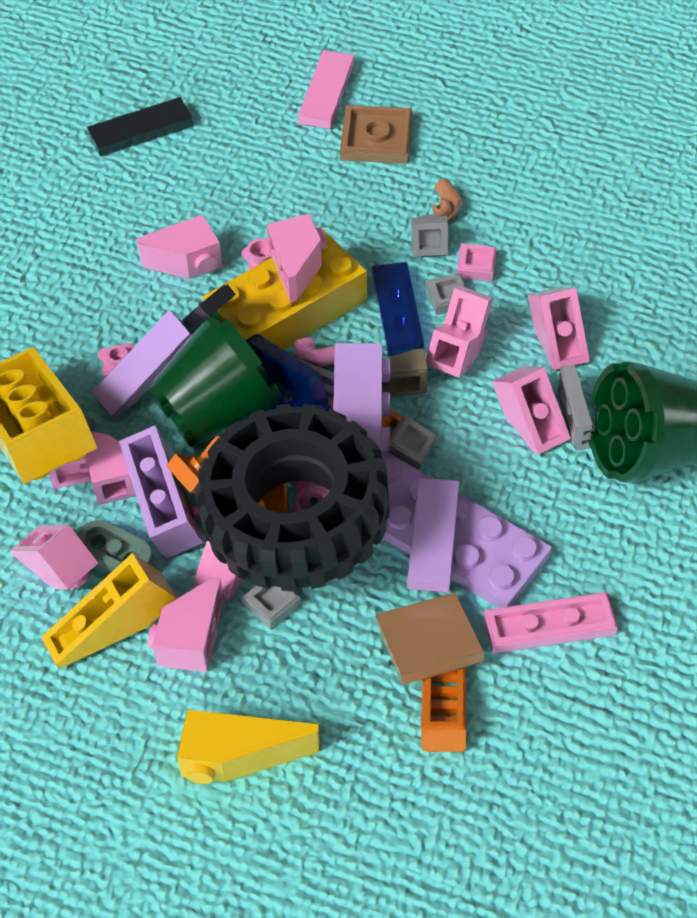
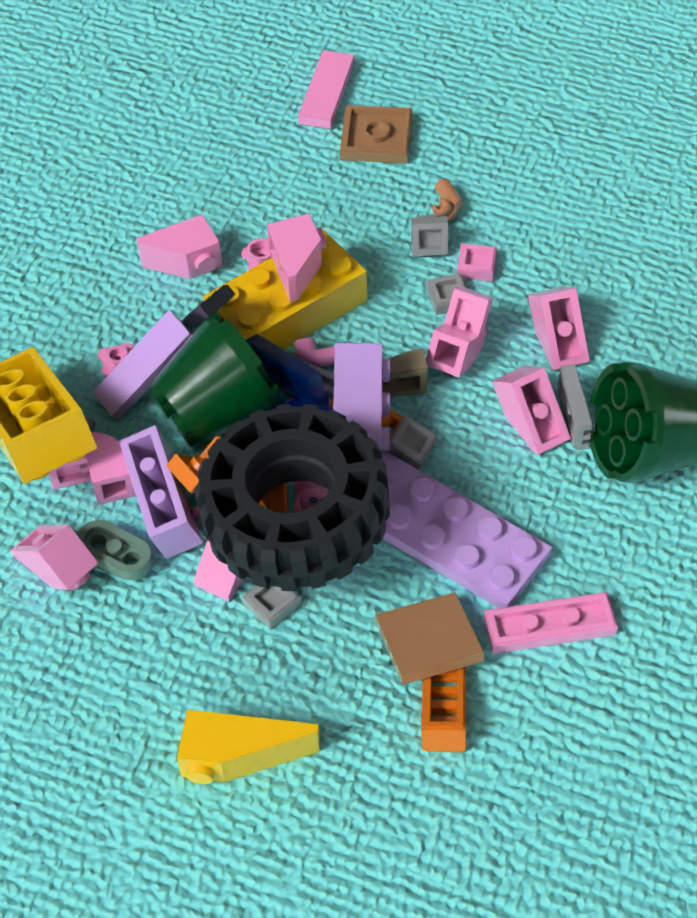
yellow slope [41,553,178,668] -> none
black tile [87,97,194,156] -> none
bright pink slope [148,577,224,672] -> none
clear blue tile [371,262,424,357] -> none
lavender tile [407,478,459,592] -> none

